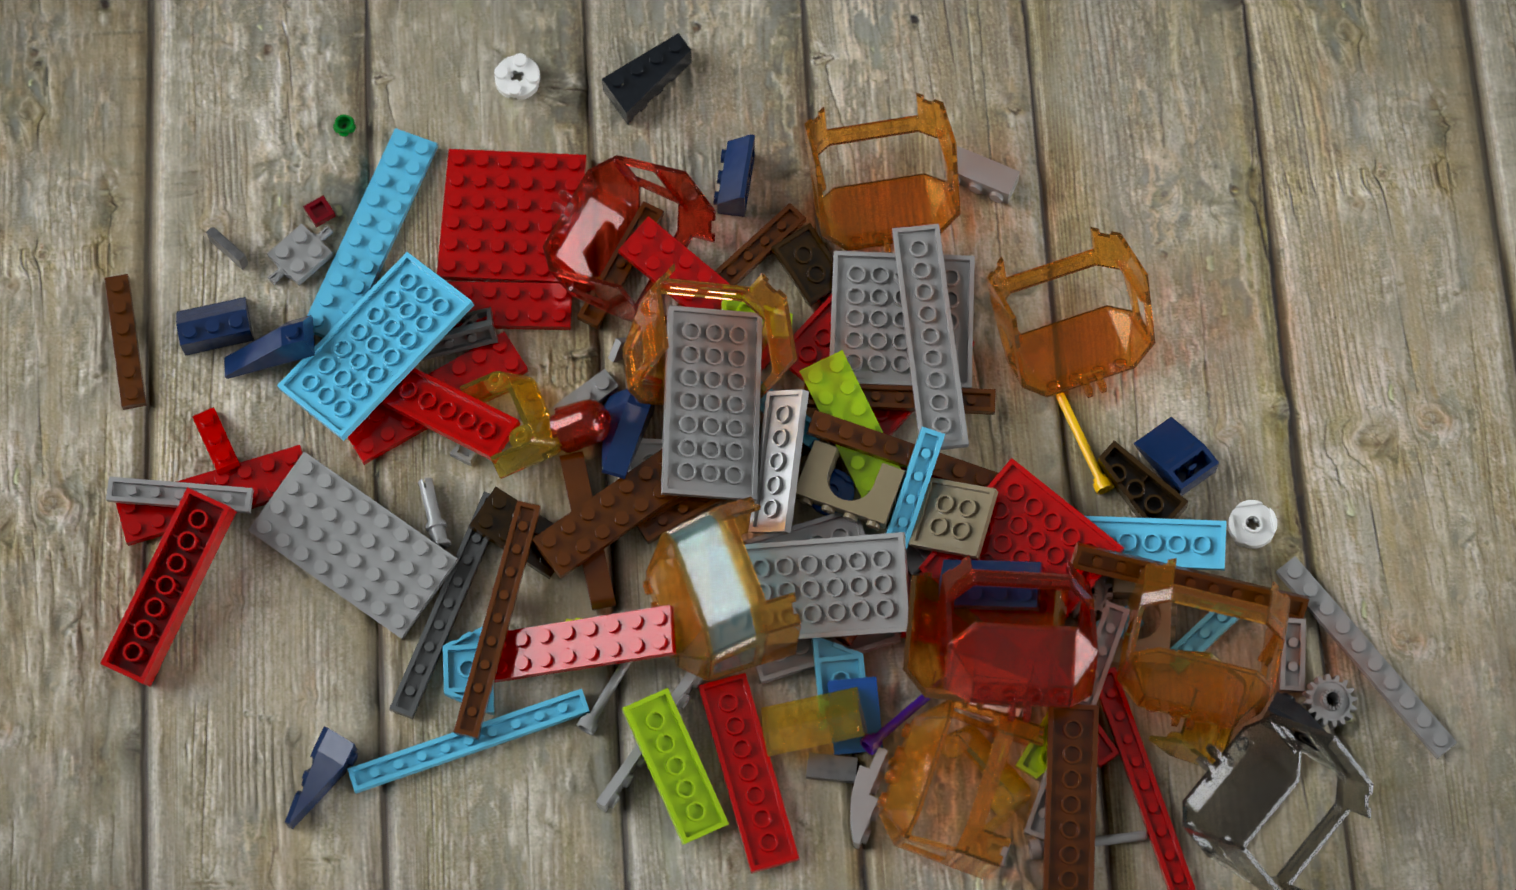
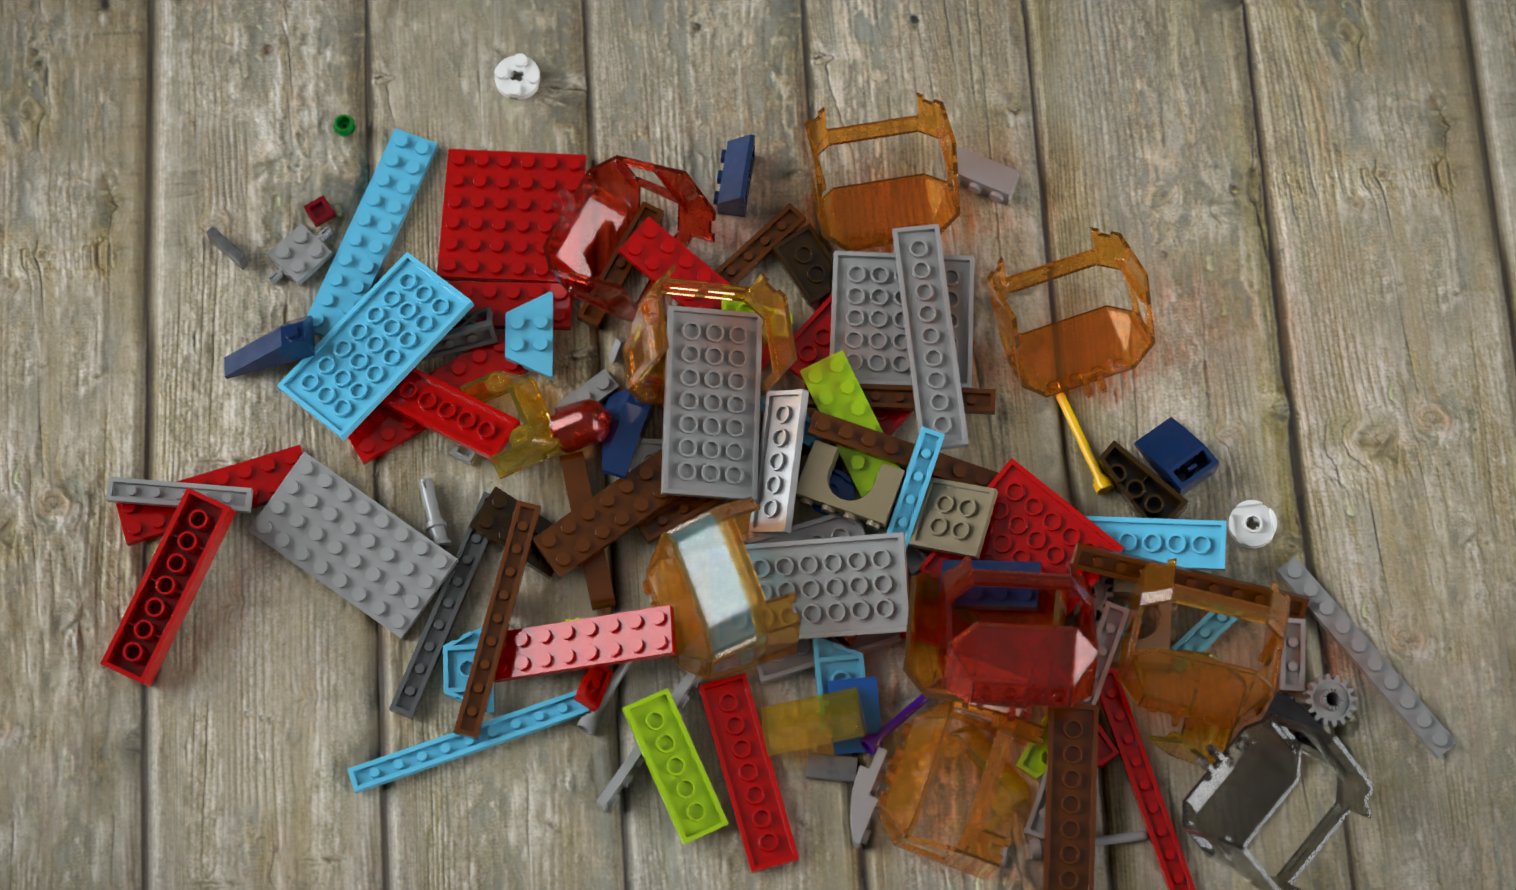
reddish brown plate [104,274,147,410] -> none
dark blue slope [176,297,255,356] -> none
red plate [192,407,241,475] -> none
dark blue wedge [285,726,358,829] -> none
black wedge [602,33,692,125] -> none
none -> medium azure wing [505,292,554,380]
none -> red plate [574,666,613,712]

